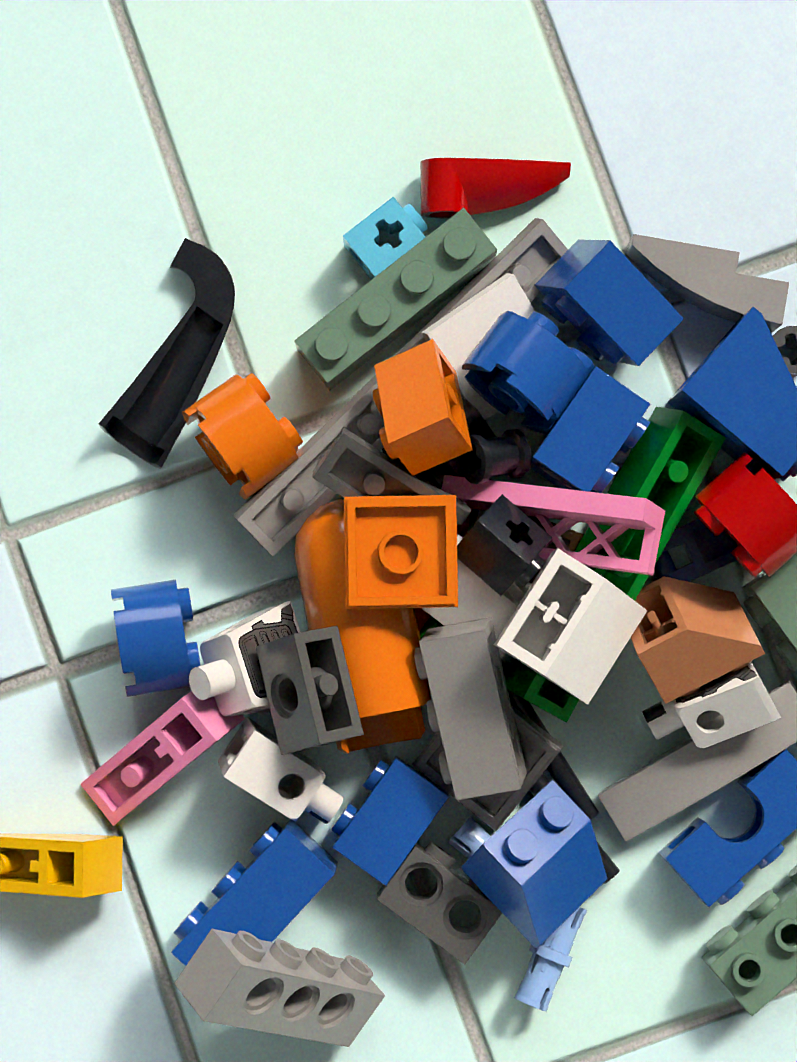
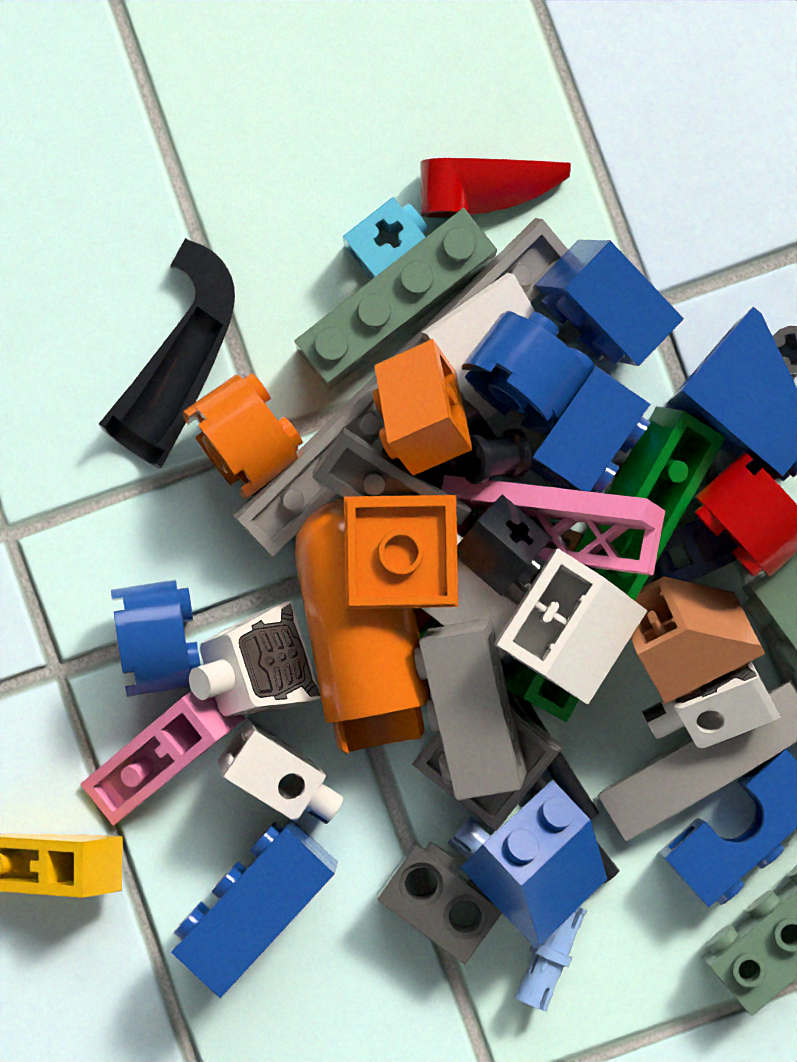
light grey brick [174,929,385,1047] -> none
dark grey brick [256,626,364,755] -> none
blue brick [331,756,449,886] -> none
light grey slope [626,234,789,332] -> none

